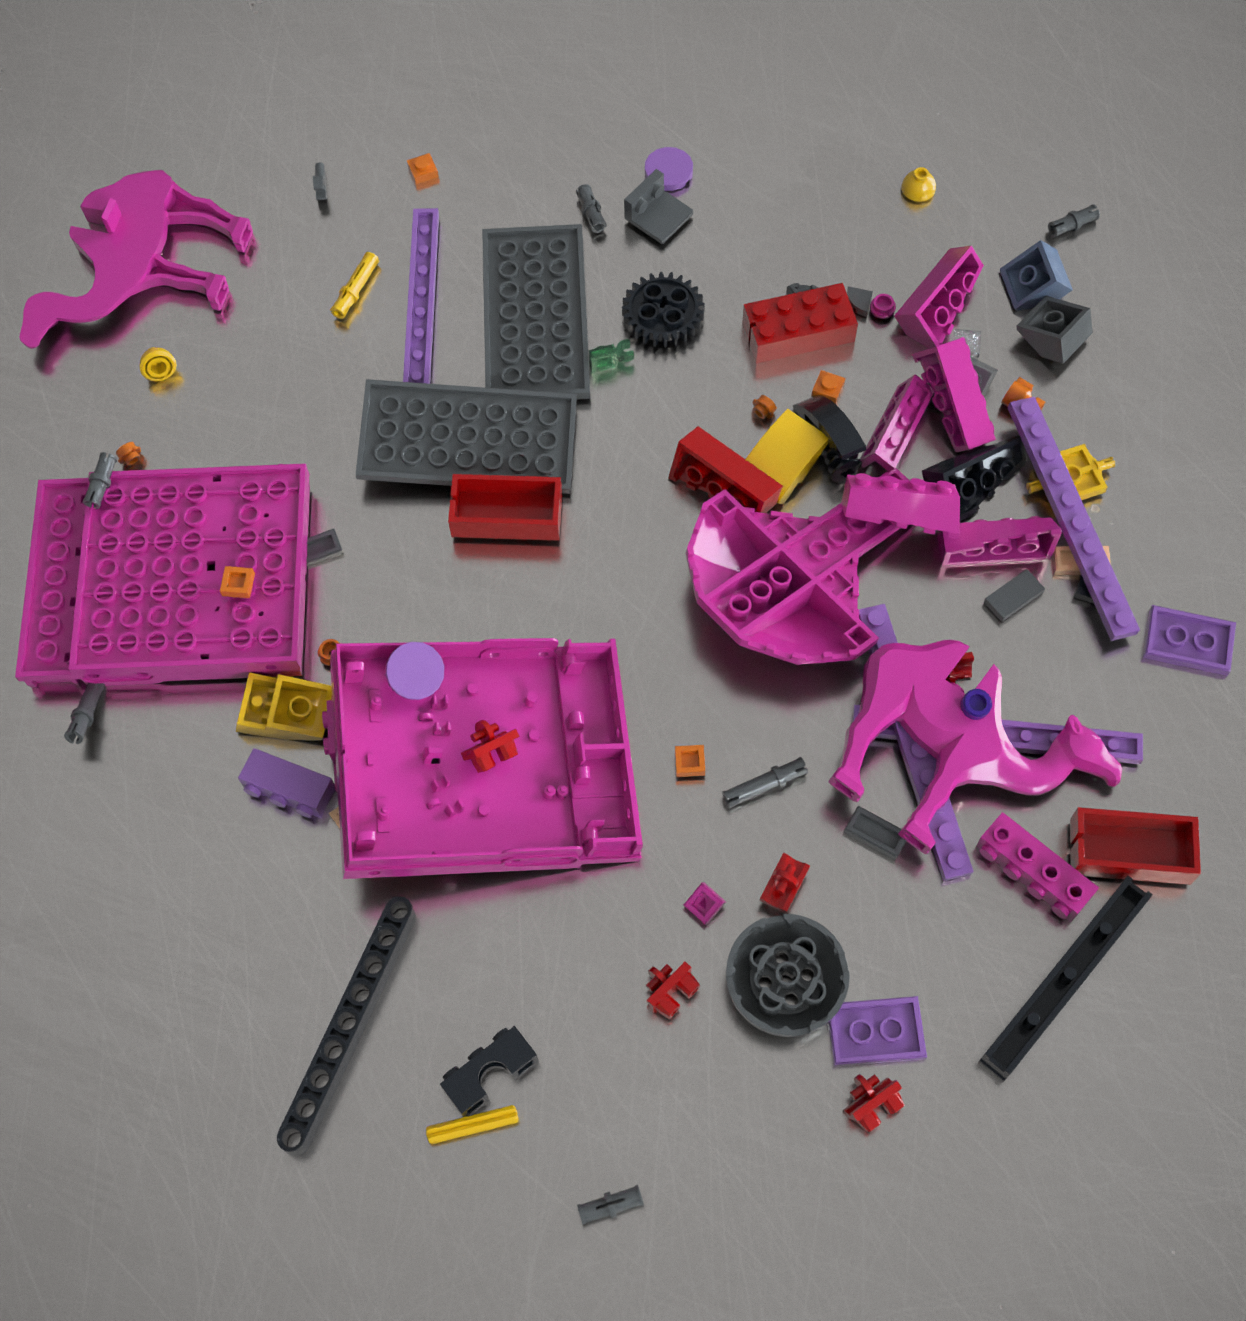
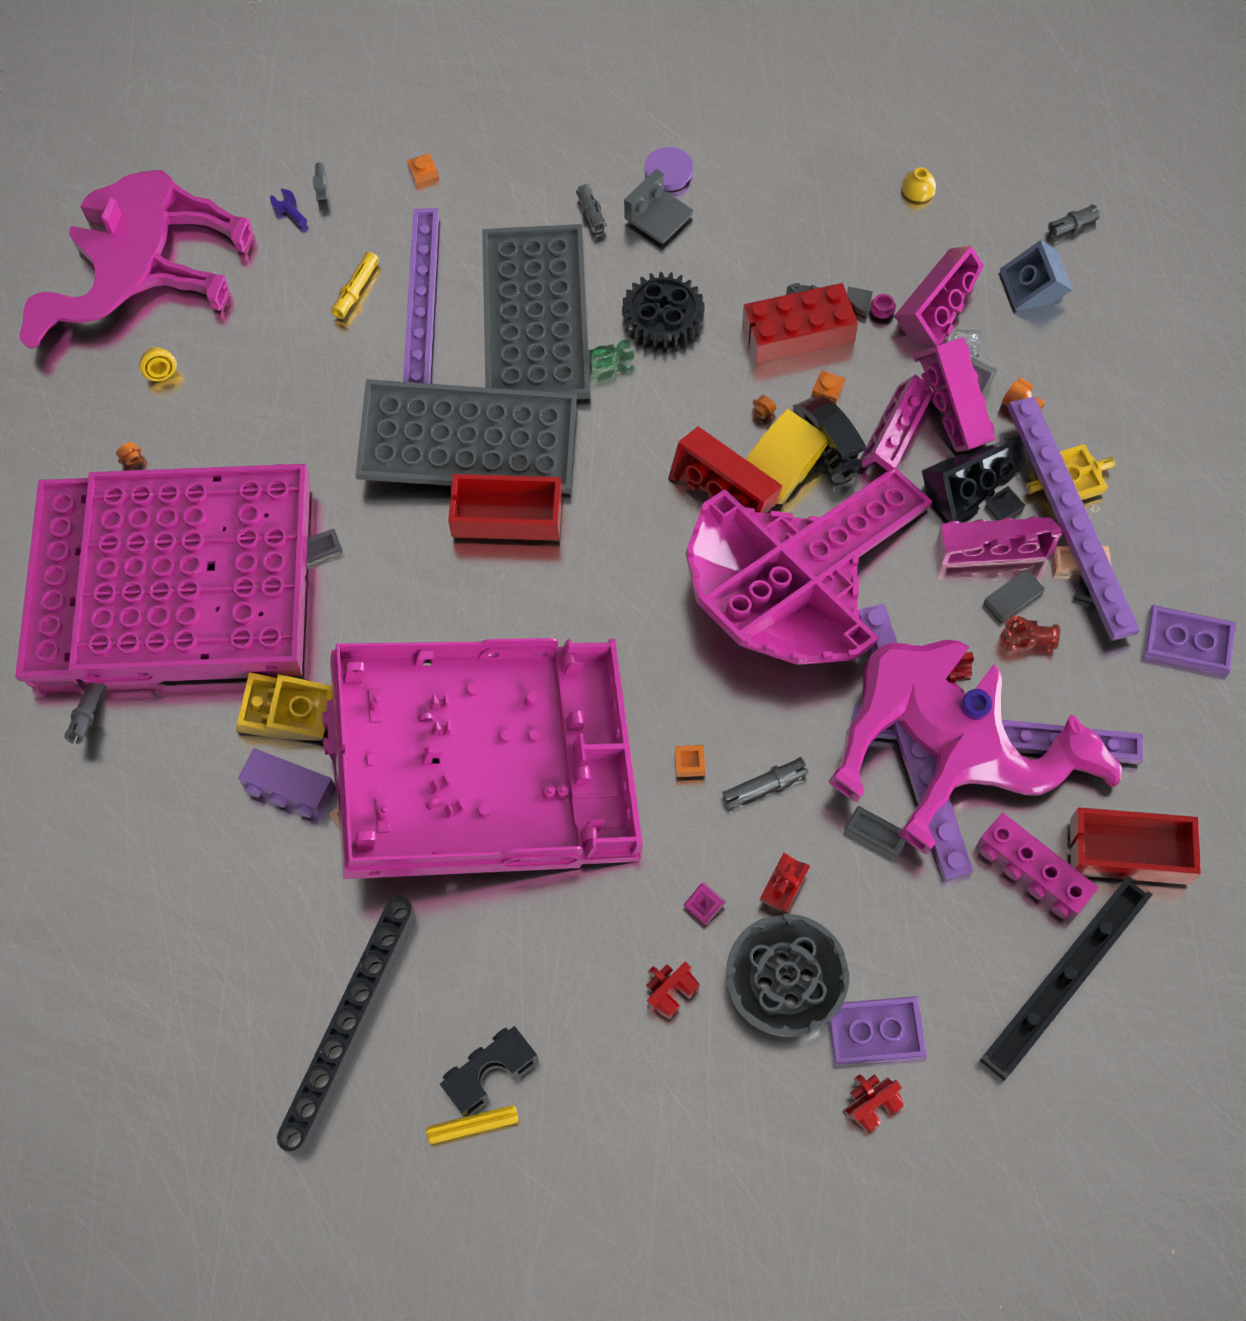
dark grey pin [82,452,117,509] -> none
orange plate [220,566,255,598] -> none
orange plate [318,639,339,666] -> none
medium lavender tile [385,642,444,700] -> none
red hips [461,720,520,773] -> none
dark grey pin [577,1185,644,1225] -> none
dark pink wedge [841,473,960,539] -> none
dark grey slope [1016,296,1093,364] -> none
none -> dark purple bar [270,188,307,227]
none -> black tile [986,486,1025,520]
none -> clear red connector [999,616,1060,651]

